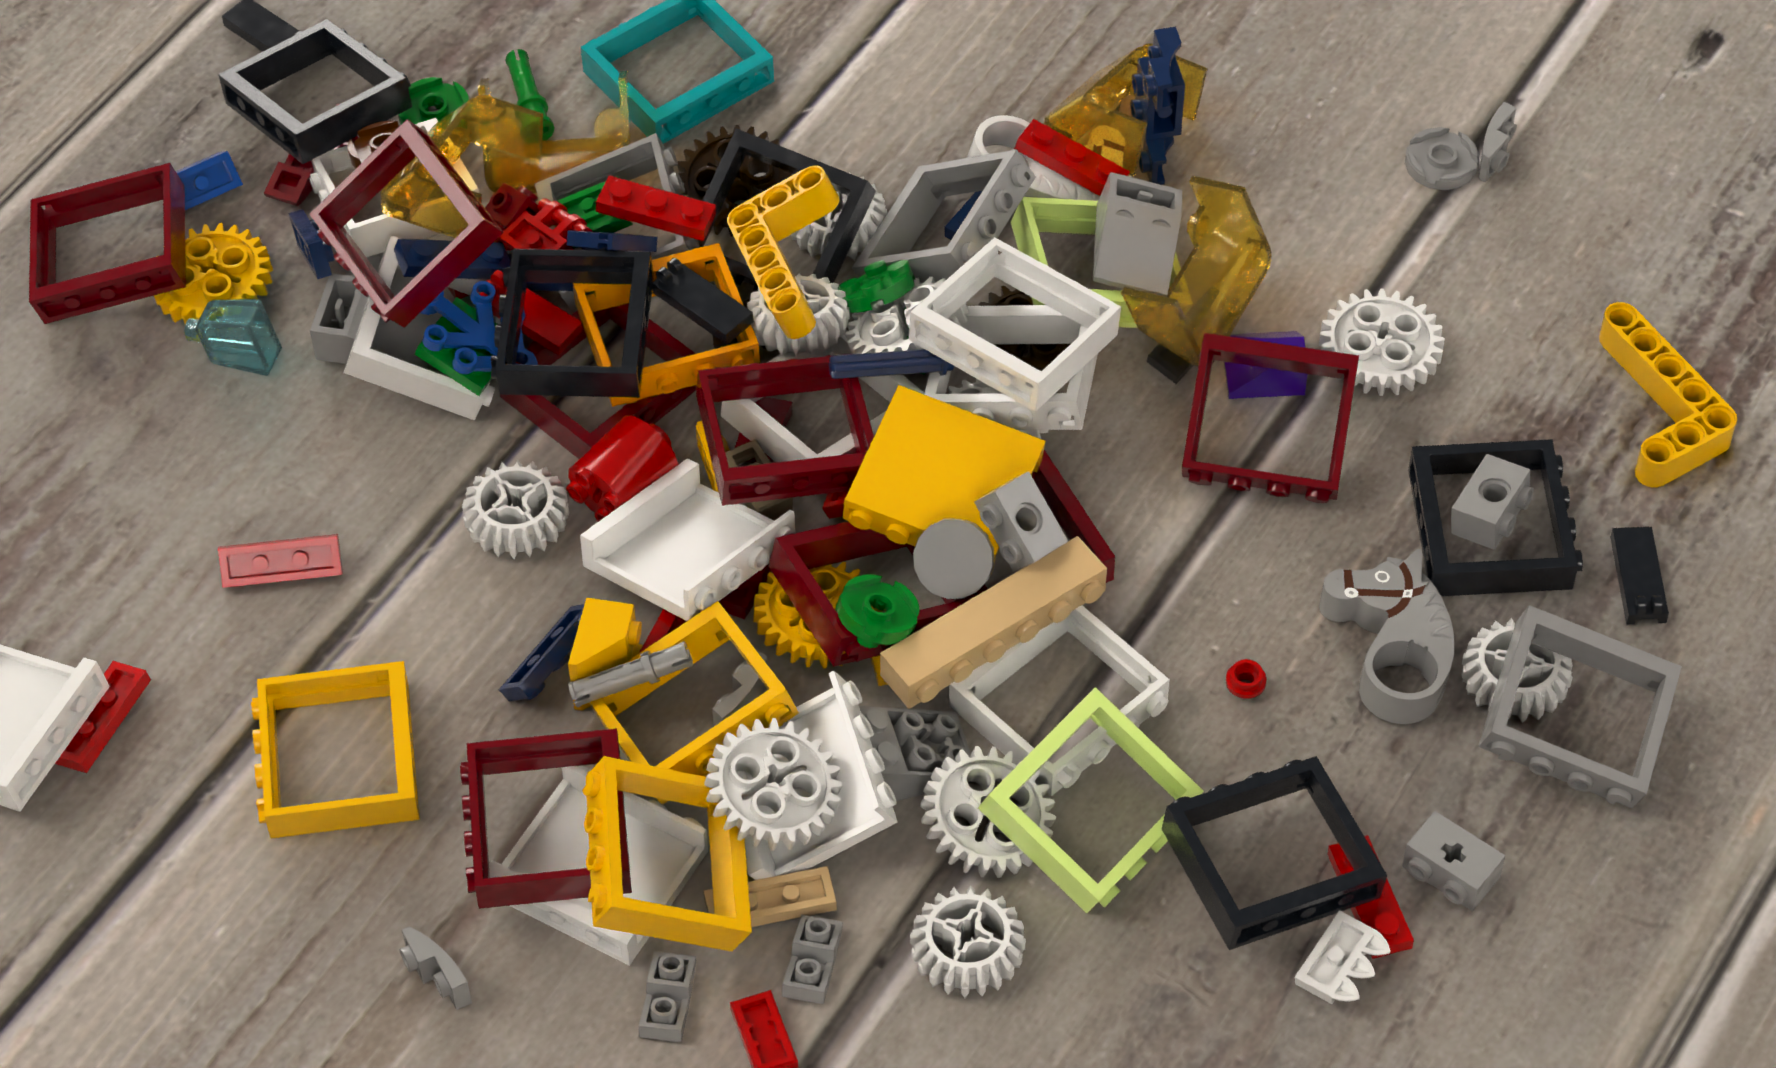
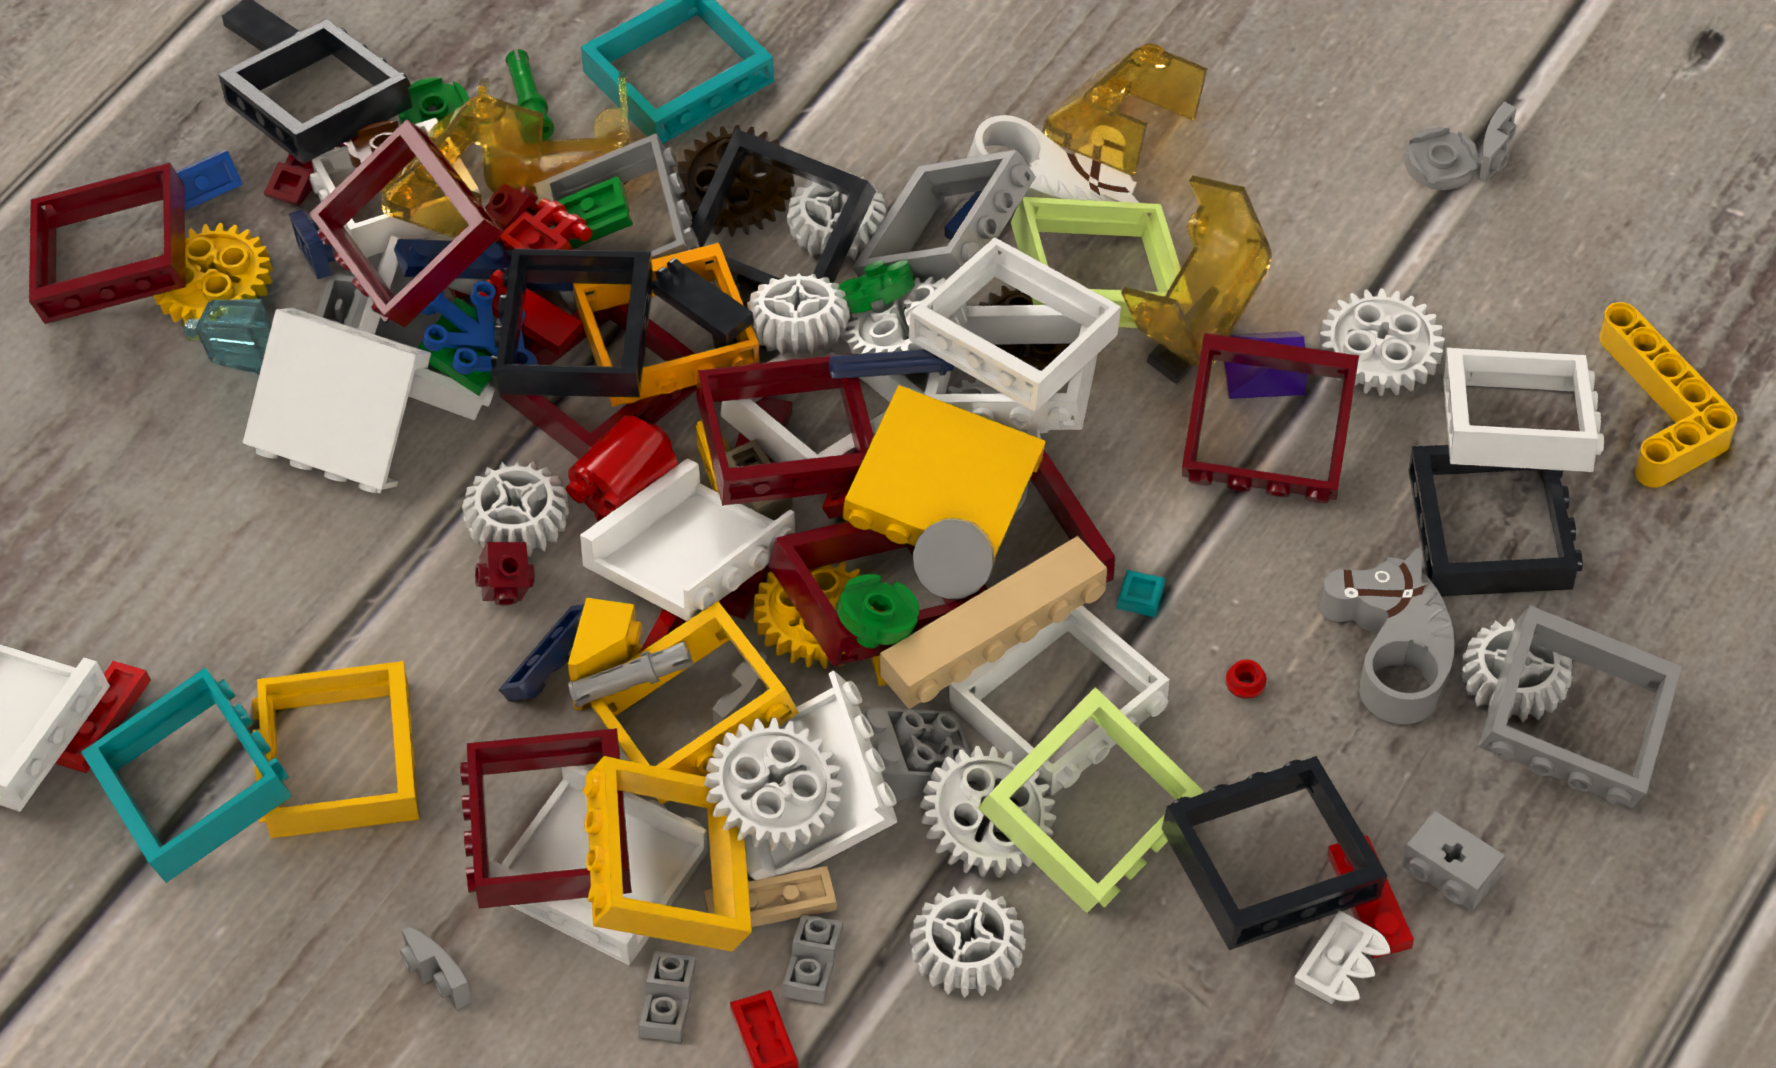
plate [218,534,343,588] -> none
dark blue plate [567,230,658,252] -> none
red plate [596,175,716,241] -> none
yellow beam [727,166,839,339] -> none
light grey brick [974,471,1068,572] -> none
red plate [1014,119,1130,196] -> none
light grey slope [1093,172,1183,299] -> none
dark blue bracket [1130,26,1185,185] -> none
light grey brick [1451,454,1534,550] -> none
black hinge [1610,527,1669,625] -> none
none -> teal window [81,667,292,883]
none -> white panel [243,308,431,493]
none -> dark red brick [475,542,535,606]
none -> teal tile [1117,570,1166,618]
none -> white window [1443,348,1604,472]

